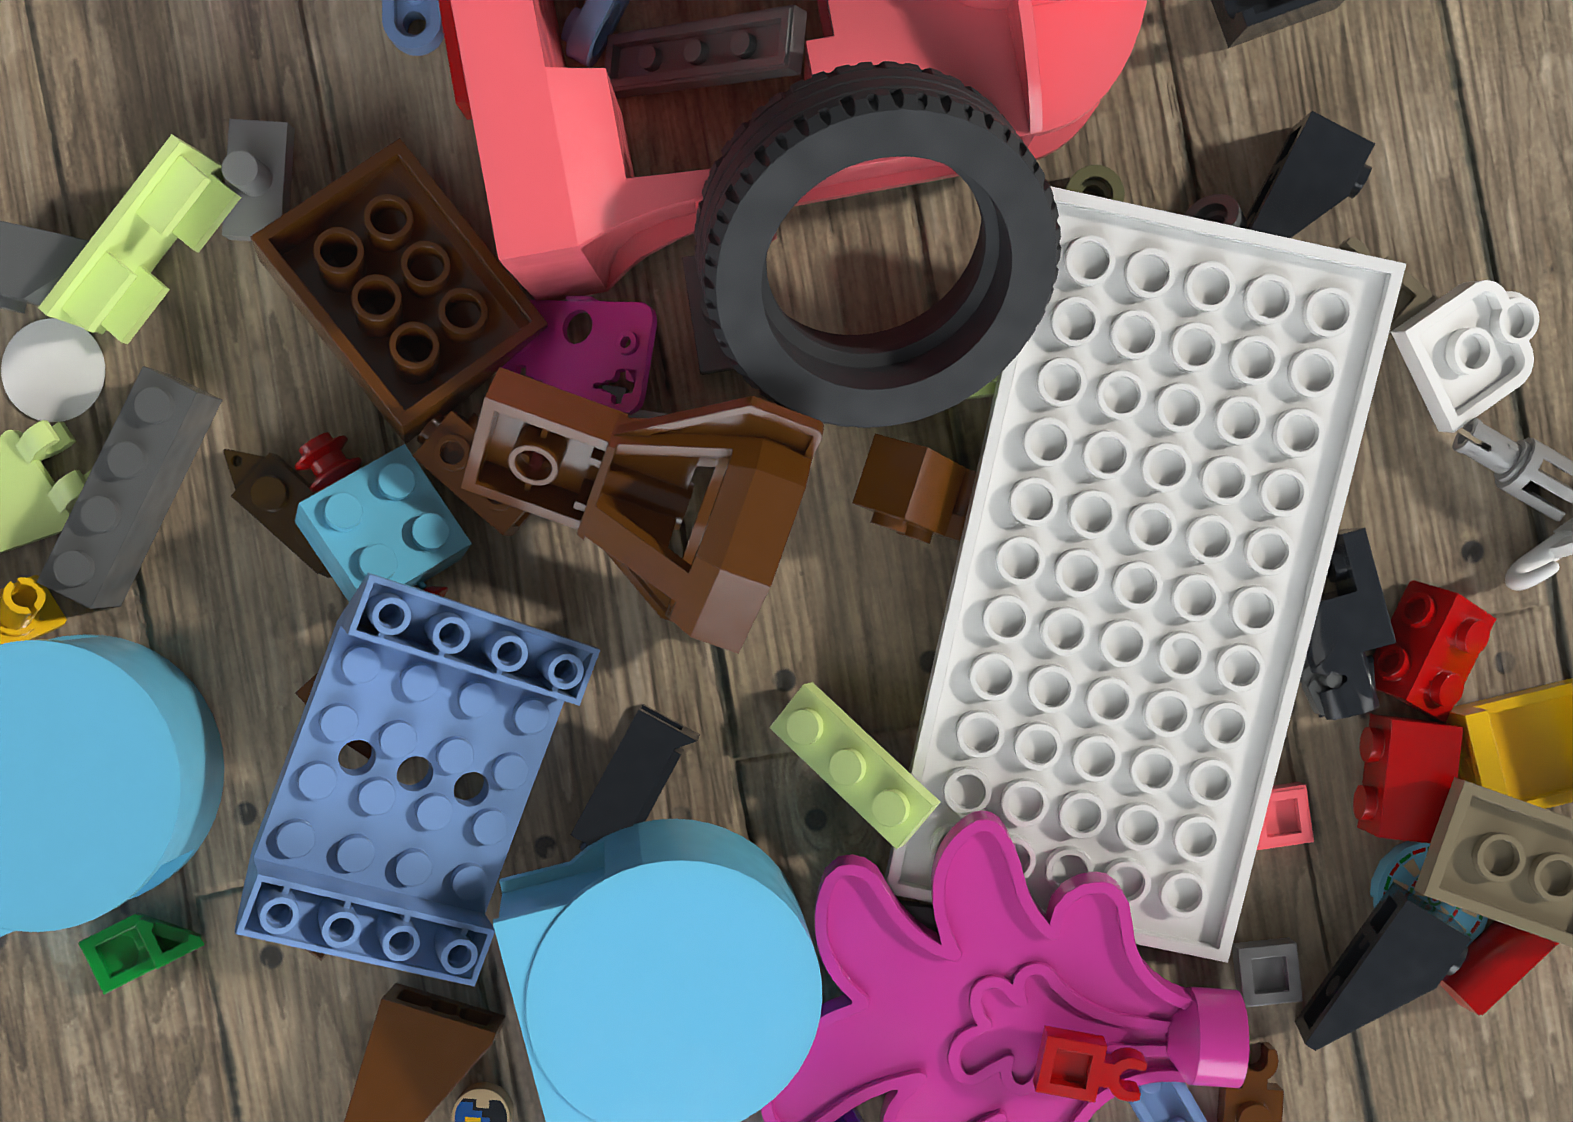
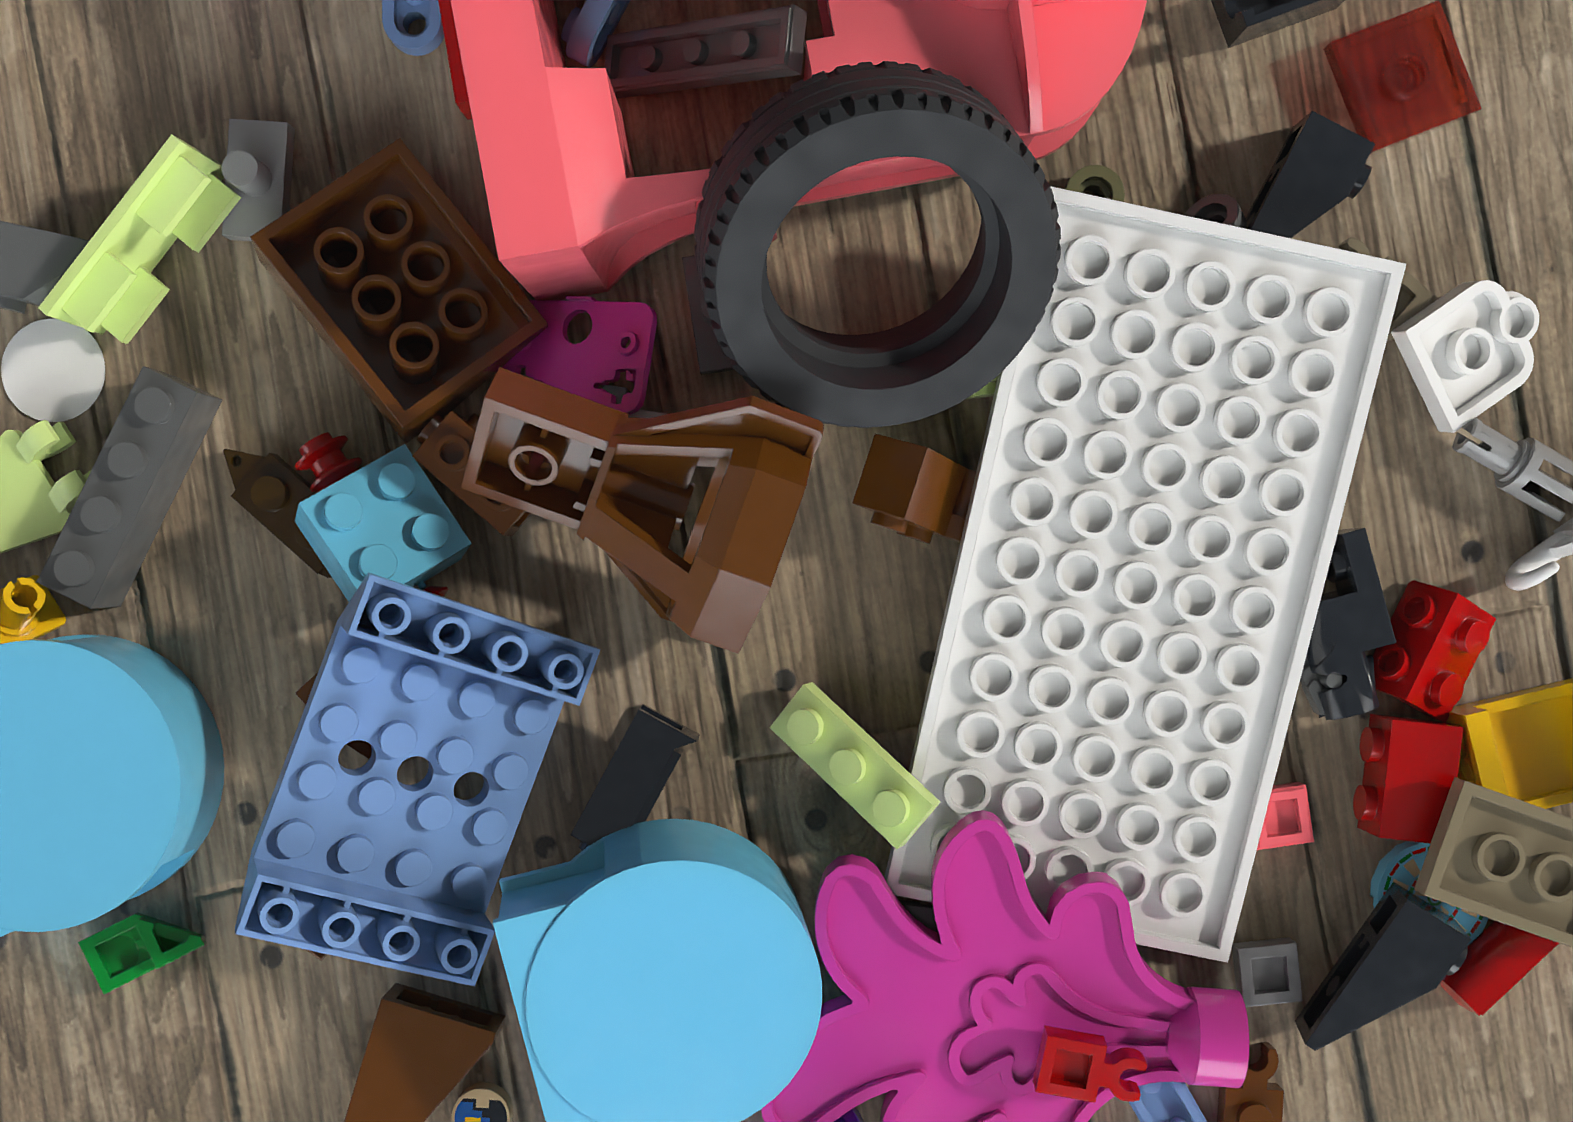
none -> clear red plate [1323,0,1482,155]

